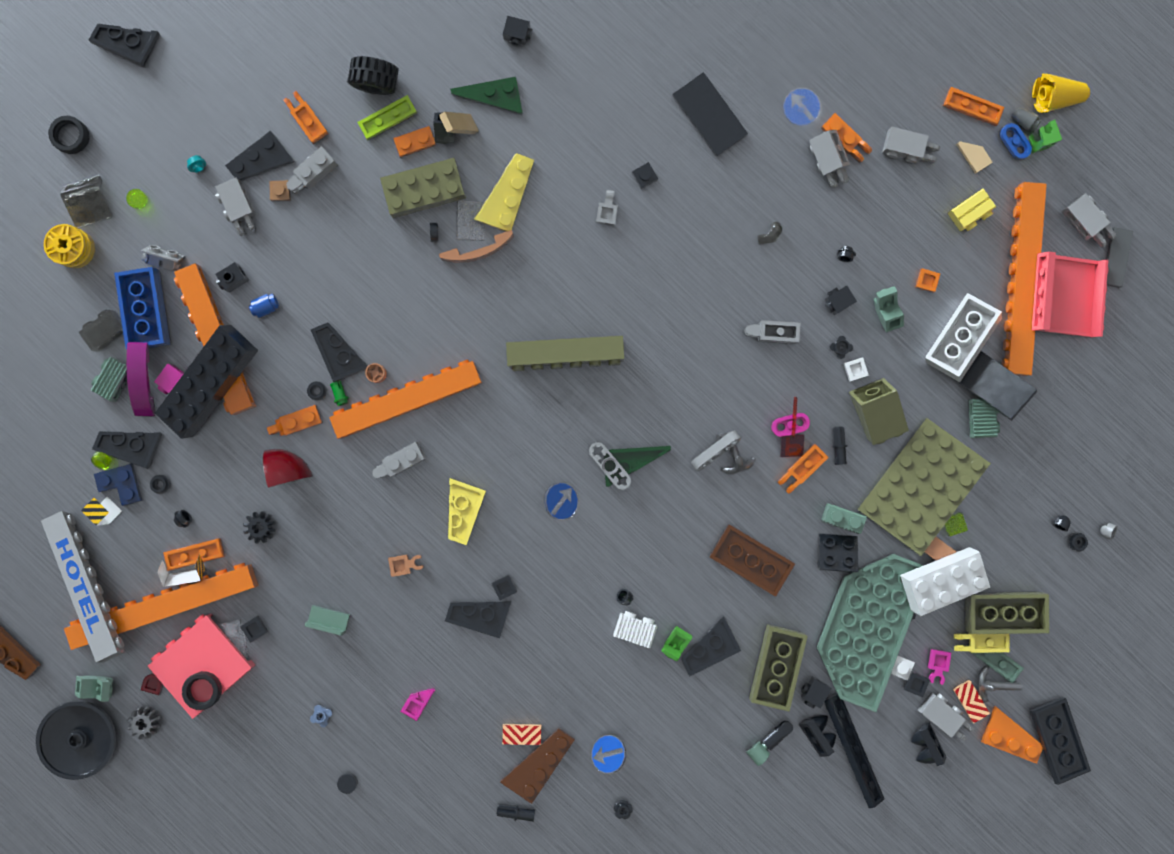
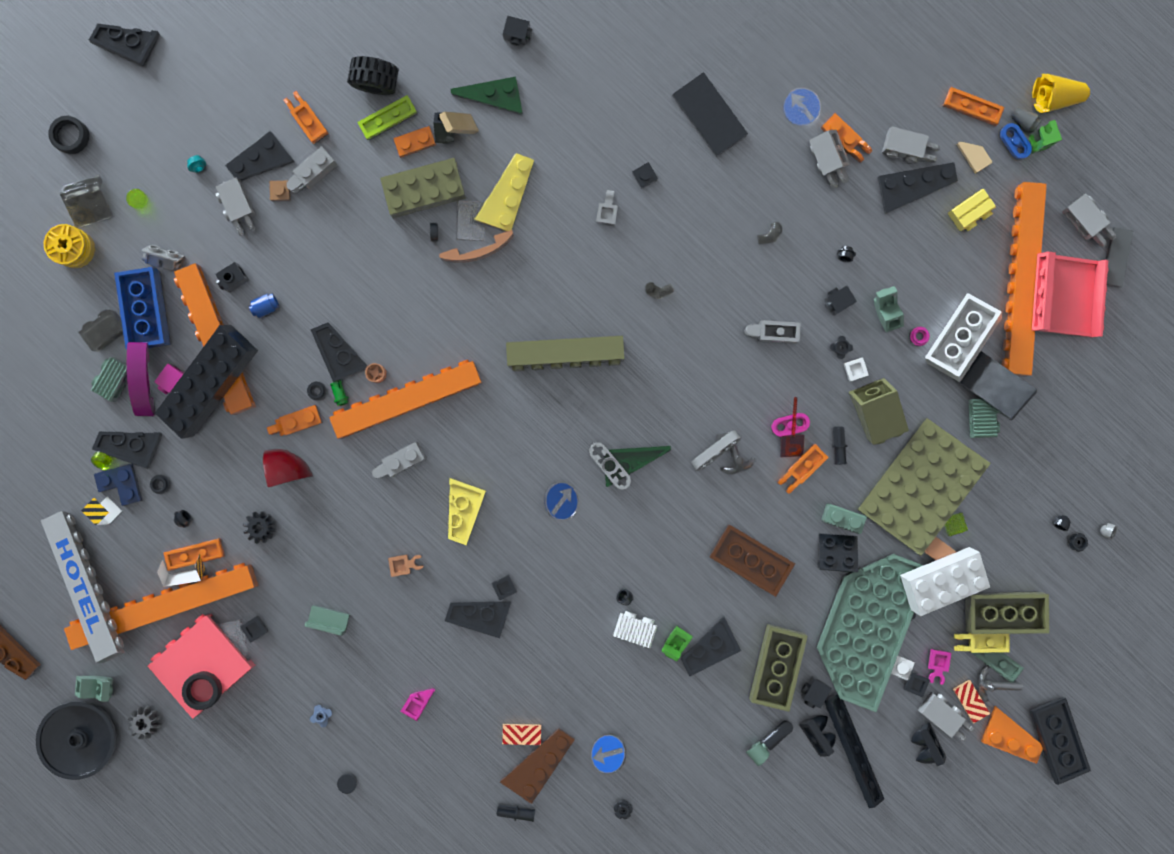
dark red tile [141,673,163,696] -> none
orange tile [915,268,940,293] -> none
none -> clear smoke arm [645,282,674,299]
none -> black wing [878,162,958,214]
none -> dark pink plate [910,327,930,346]

